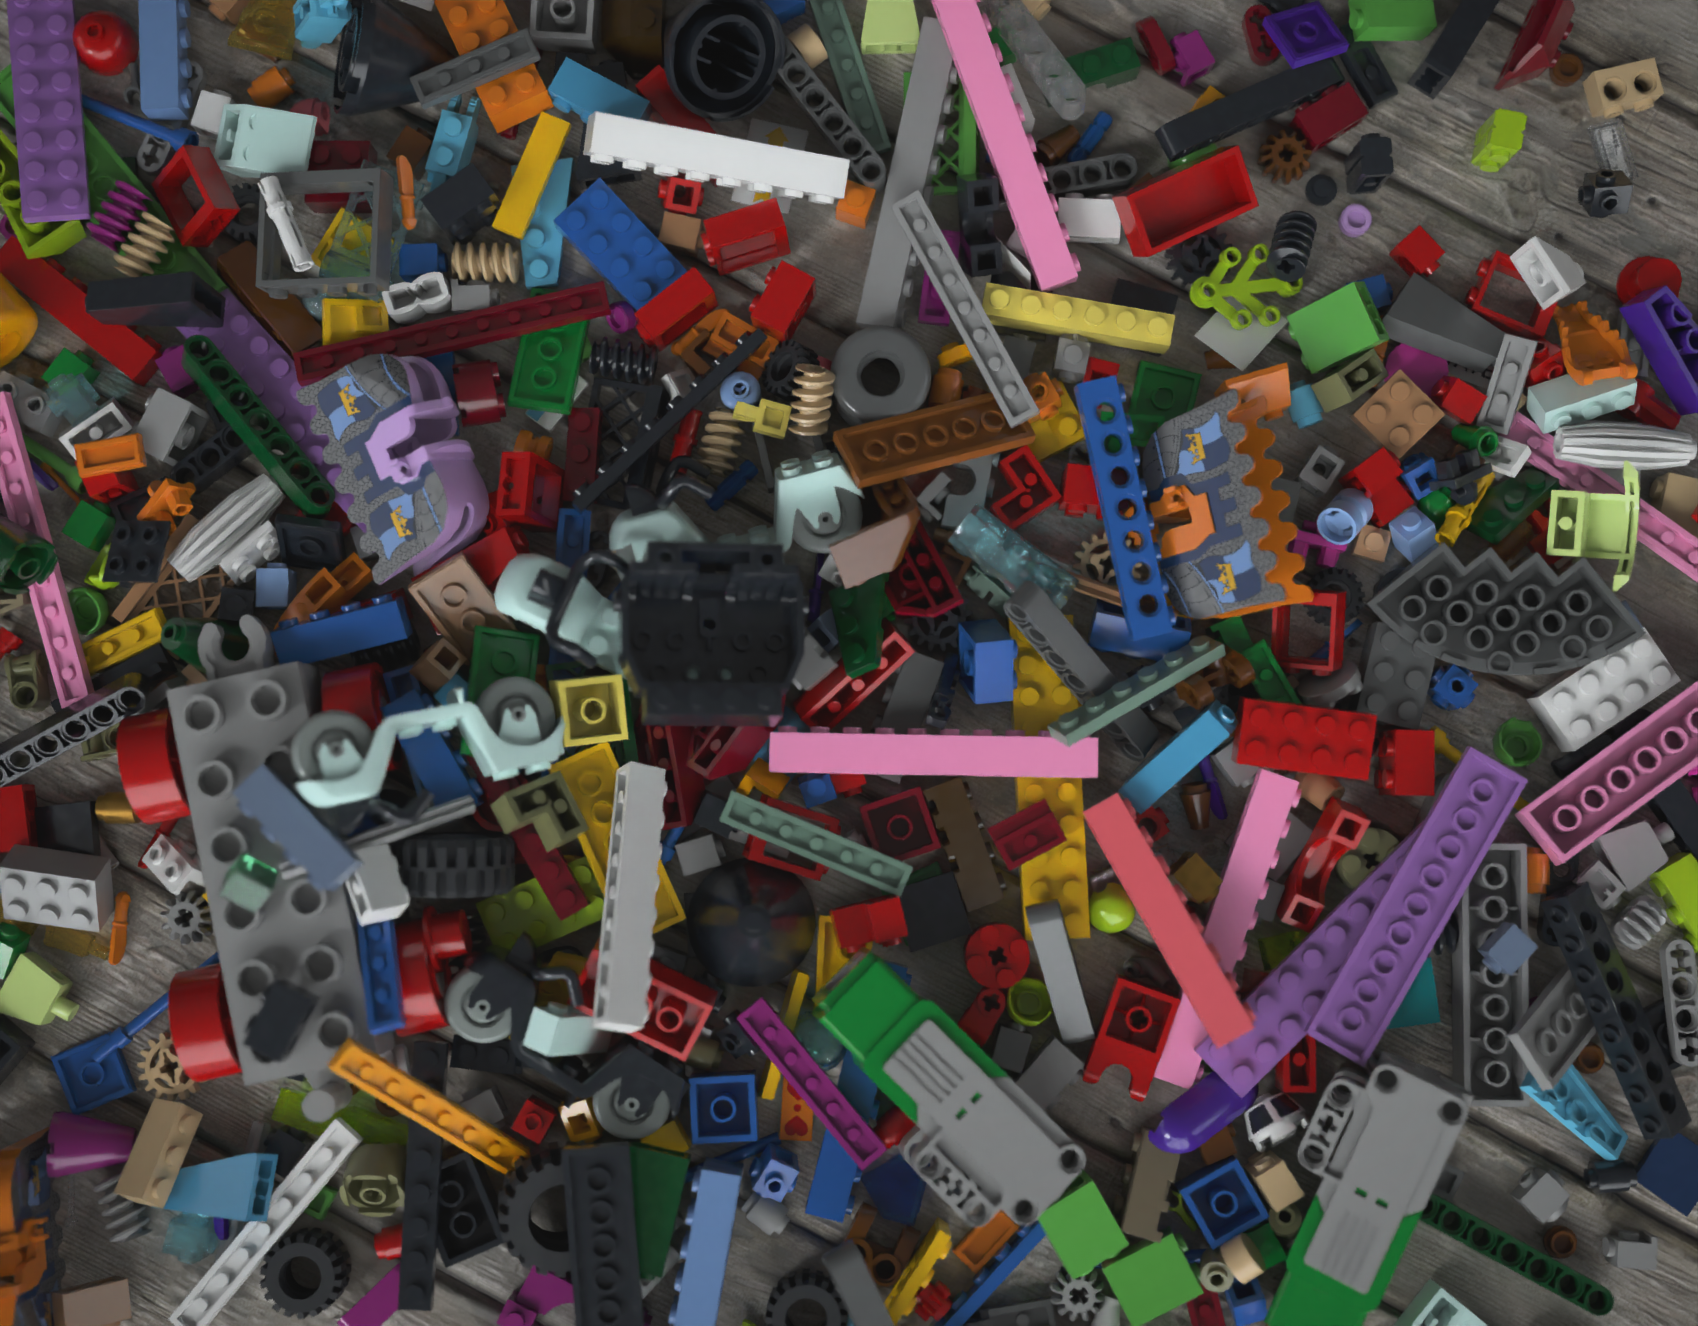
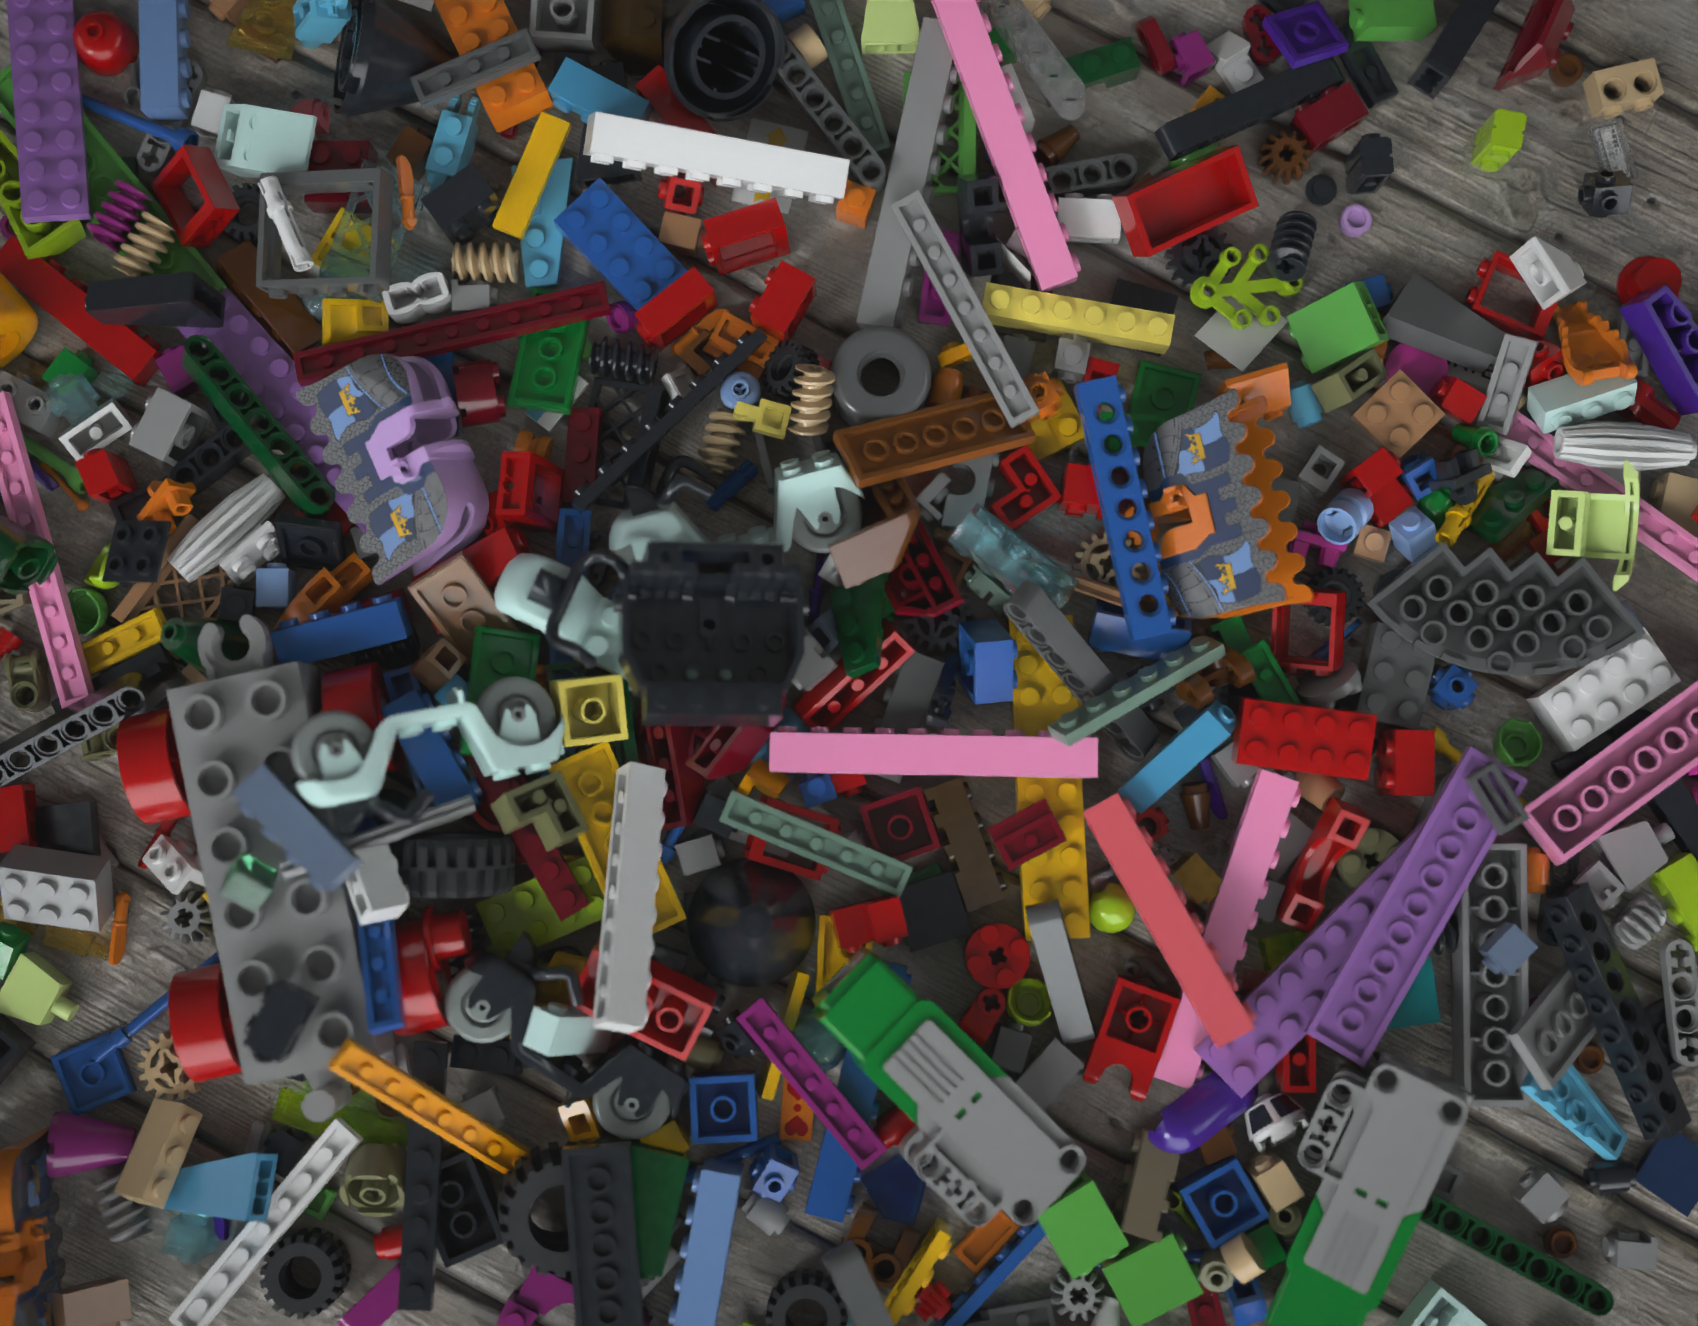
green brick [61,499,116,552] -> none
orange tile [74,433,147,478] -> none
pearl gold brick [95,792,141,824] -> none
orange brick [247,65,296,108] -> none
blue brick [399,243,448,283] -> none
red brick [511,1095,559,1144] -> none
red pin [670,409,703,473] -> none
blue axle [1067,111,1113,163] -> none
red brick [1389,225,1445,278] -> none
none -> white slope [1206,31,1264,94]
none -> dark grey tile [1464,761,1530,835]

